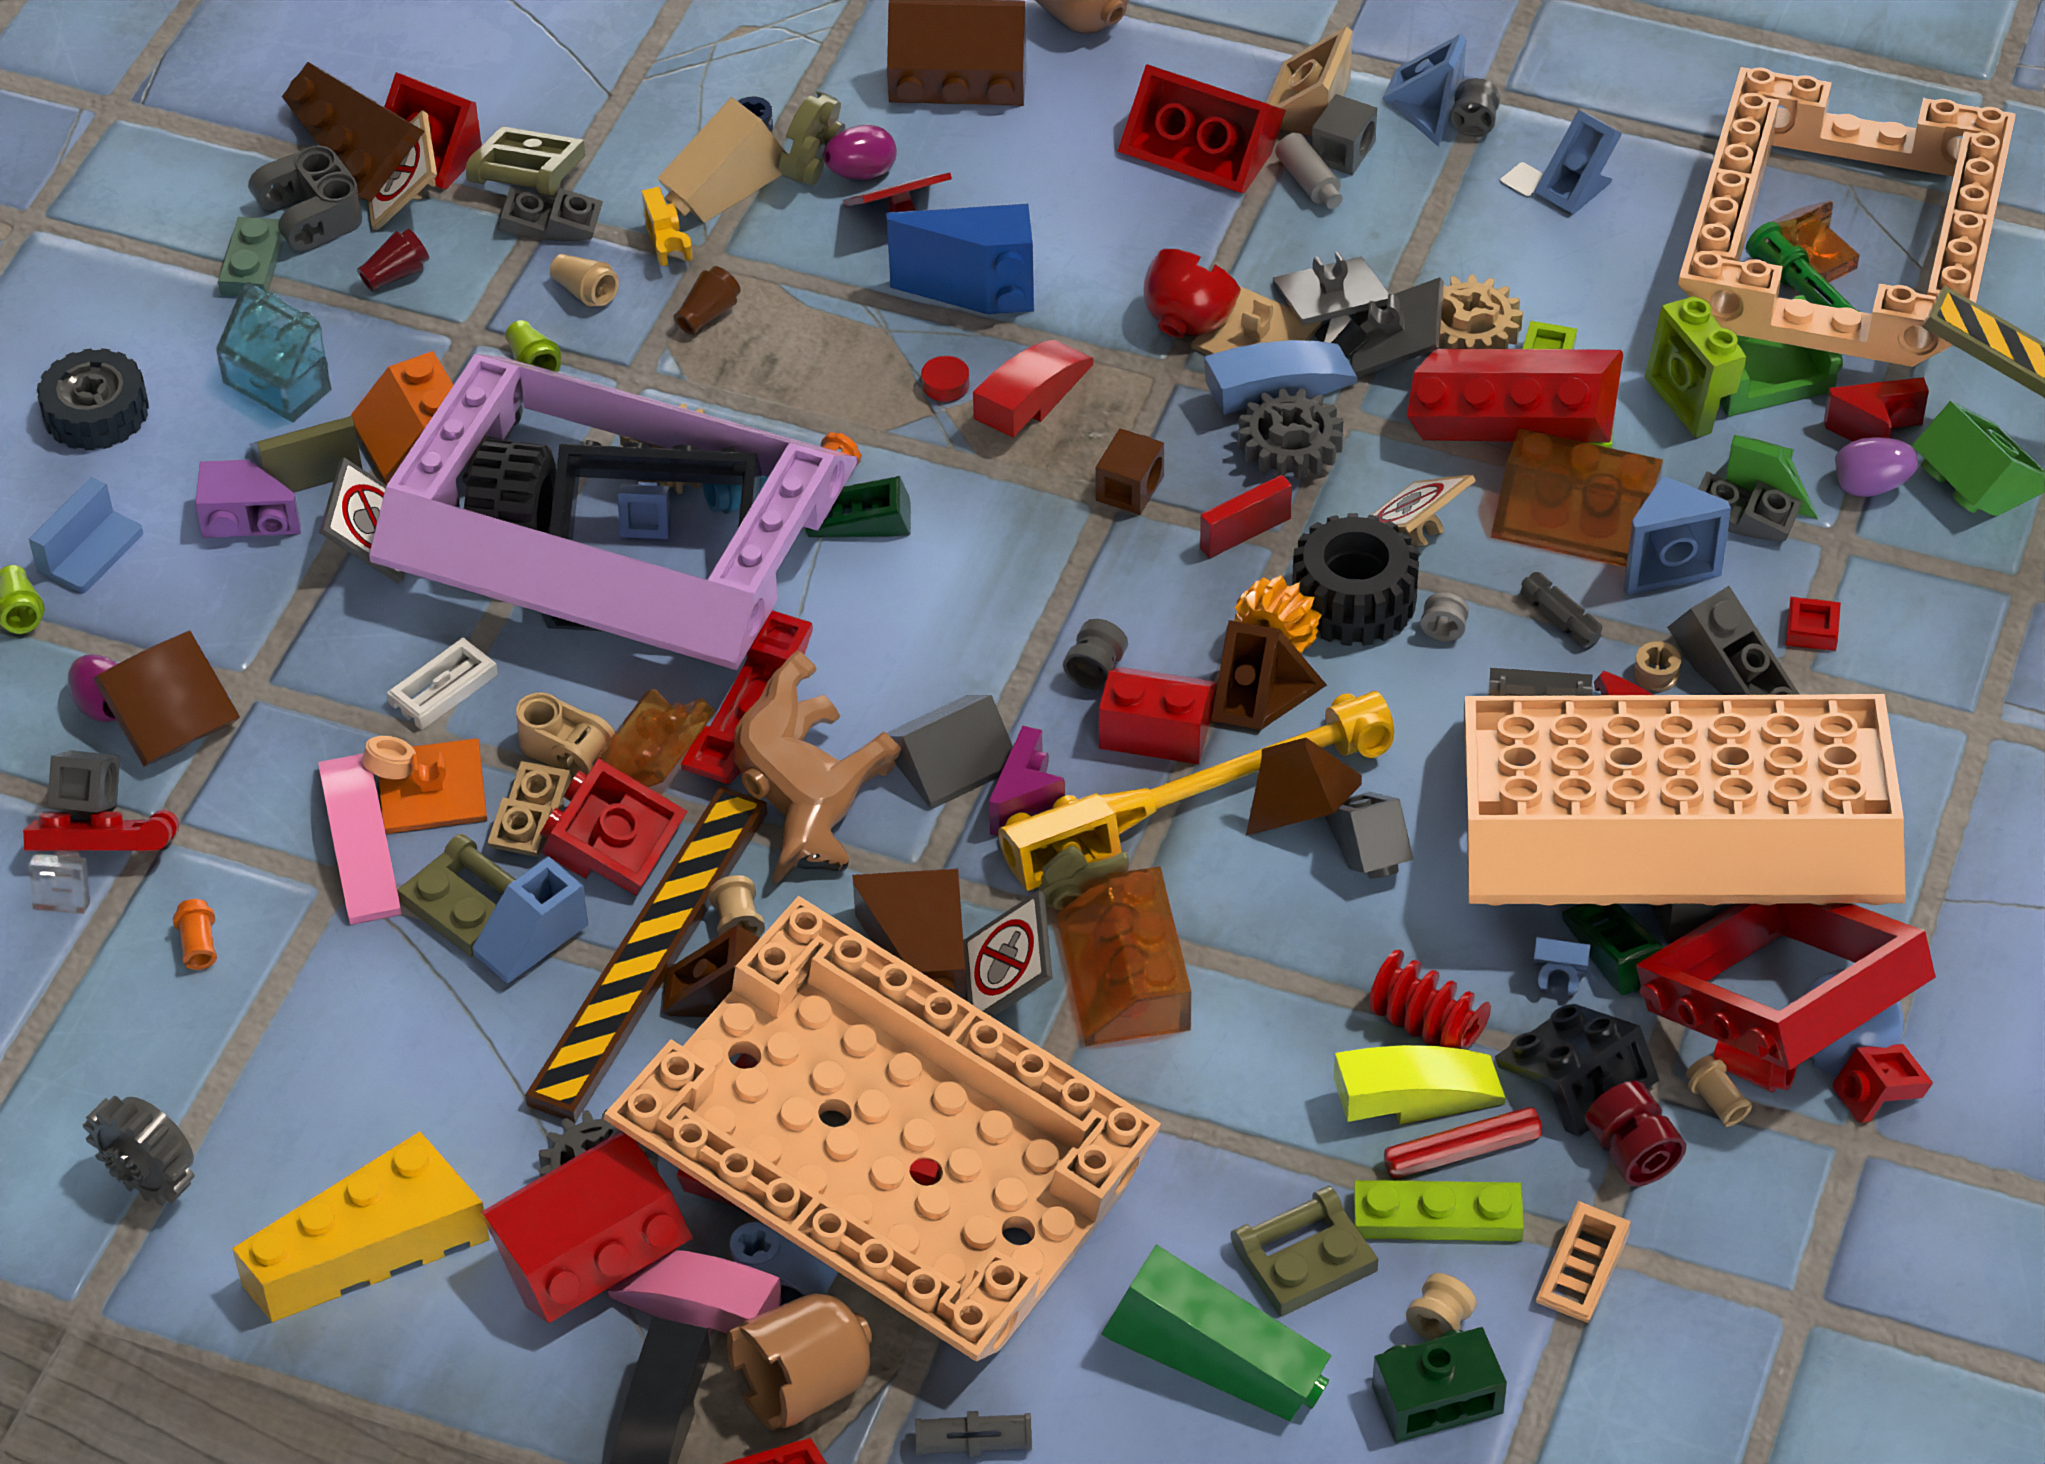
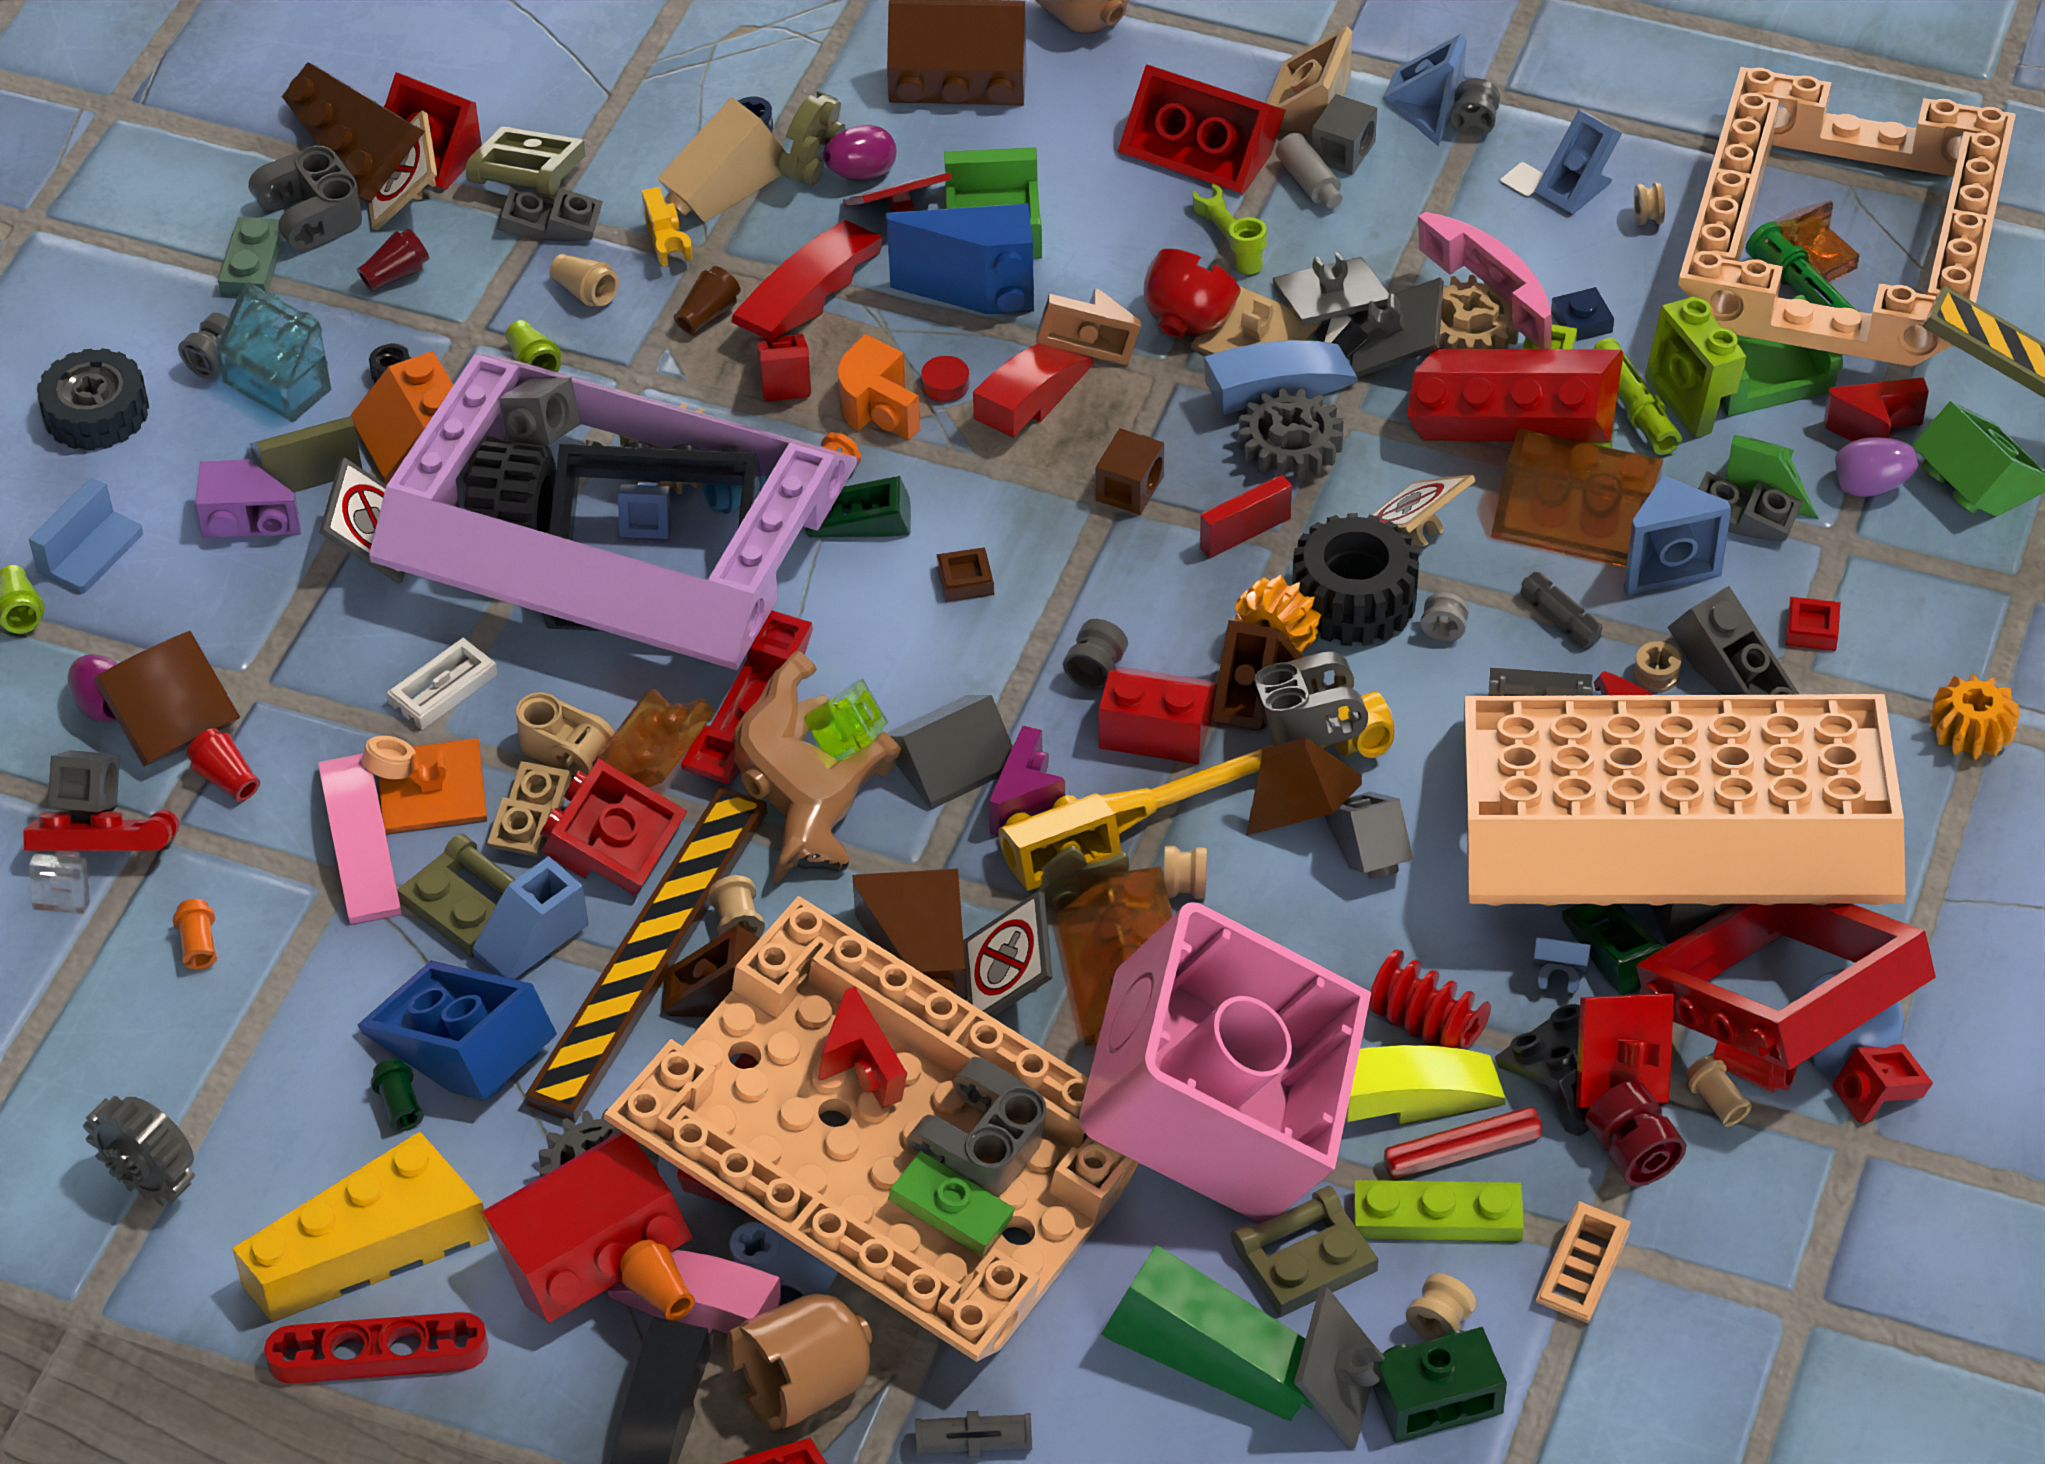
none -> dark grey wheel [178,312,246,379]
none -> red cone [186,728,260,802]
none -> red beam [264,1312,489,1384]
none -> blue slope [357,960,557,1101]
none -> black axle [369,343,411,383]
none -> dark green pin [370,1059,424,1131]
none -> dark grey brick [498,378,582,445]
none -> orange cone [620,1240,695,1321]
none -> red slope [731,220,883,340]
none -> red slope [756,334,811,401]
none -> clear neon green slope [804,678,888,757]
none -> red slope [818,986,907,1109]
none -> orange brick [838,333,920,441]
none -> bright green plate [888,1151,1015,1257]
none -> dark grey piece [906,1057,1046,1196]
none -> reddish brown tile [936,547,994,602]
none -> bright green panel [944,147,1042,258]
none -> medium nougat slope [1036,288,1141,366]
none -> bright pink piece [1079,902,1371,1223]
none -> tan wheel [1163,846,1207,900]
none -> lime brick [1193,184,1267,275]
none -> dark grey piece [1255,651,1368,747]
none -> dark grey piece [1294,1286,1385,1448]
none -> bright pink slope [1418,212,1552,349]
none -> dark blue plate [1551,287,1614,341]
none -> red piece [1576,993,1674,1108]
none -> lime pin [1594,338,1682,455]
none -> tan bush [1634,182,1665,226]
none -> light orange gear [1929,672,2020,761]

